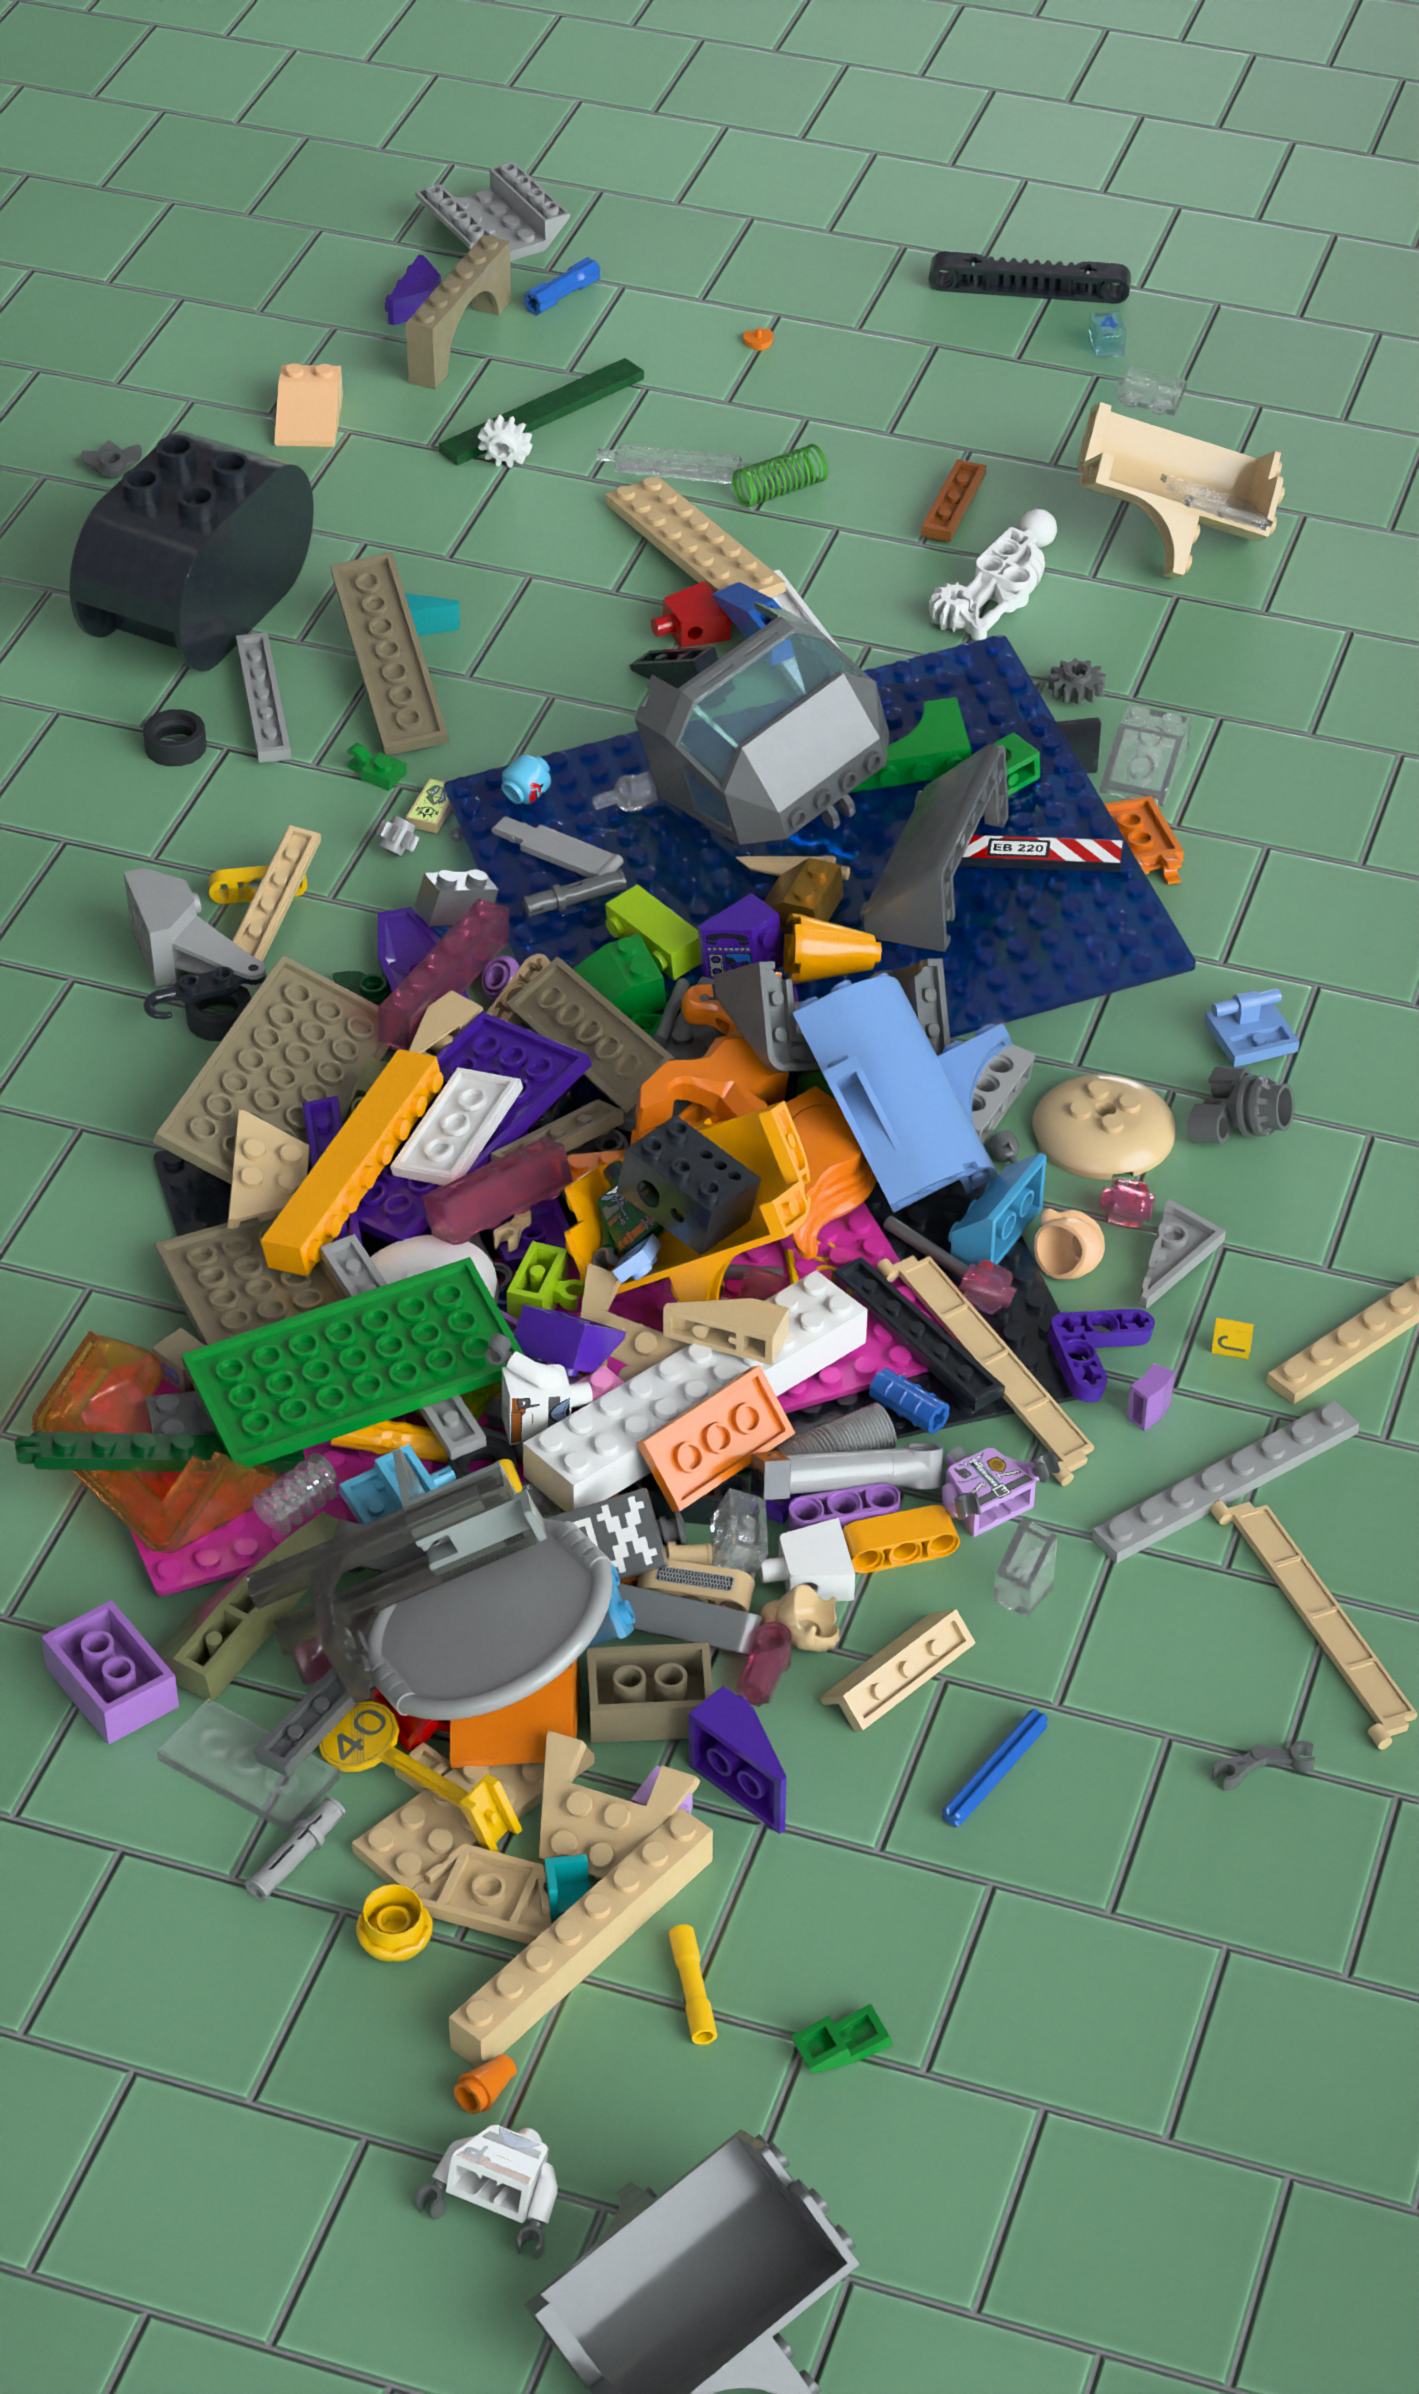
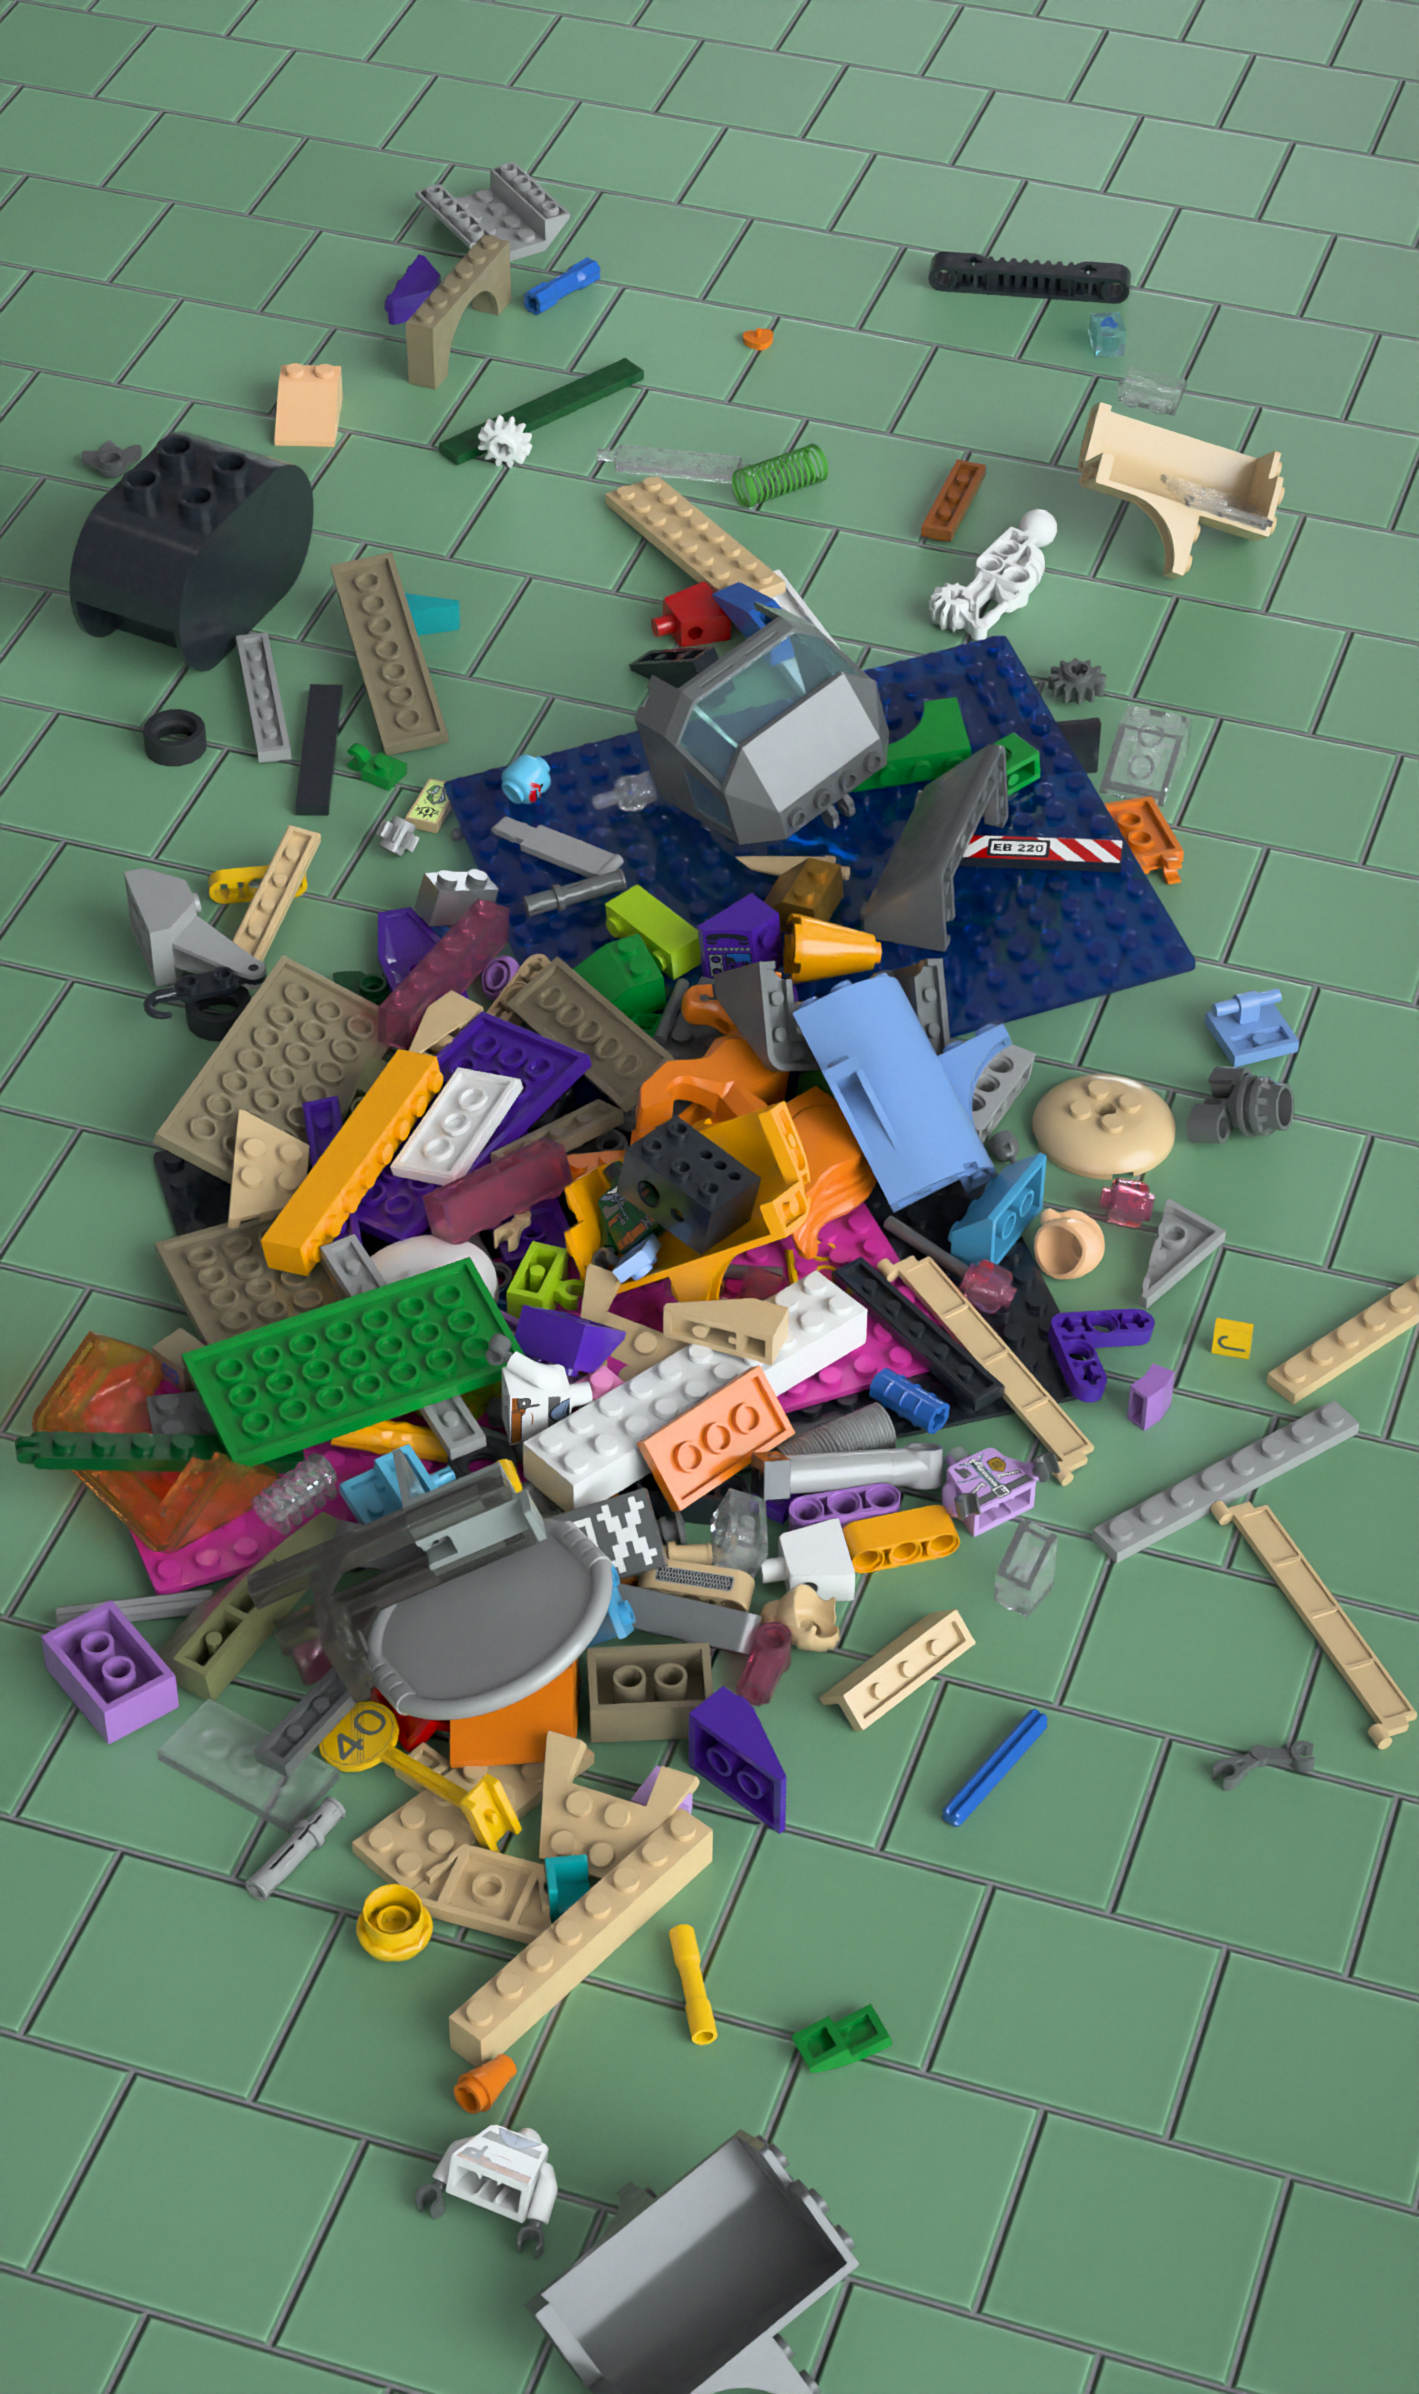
none -> light grey axle [56,1589,214,1627]
none -> black tile [295,684,343,816]

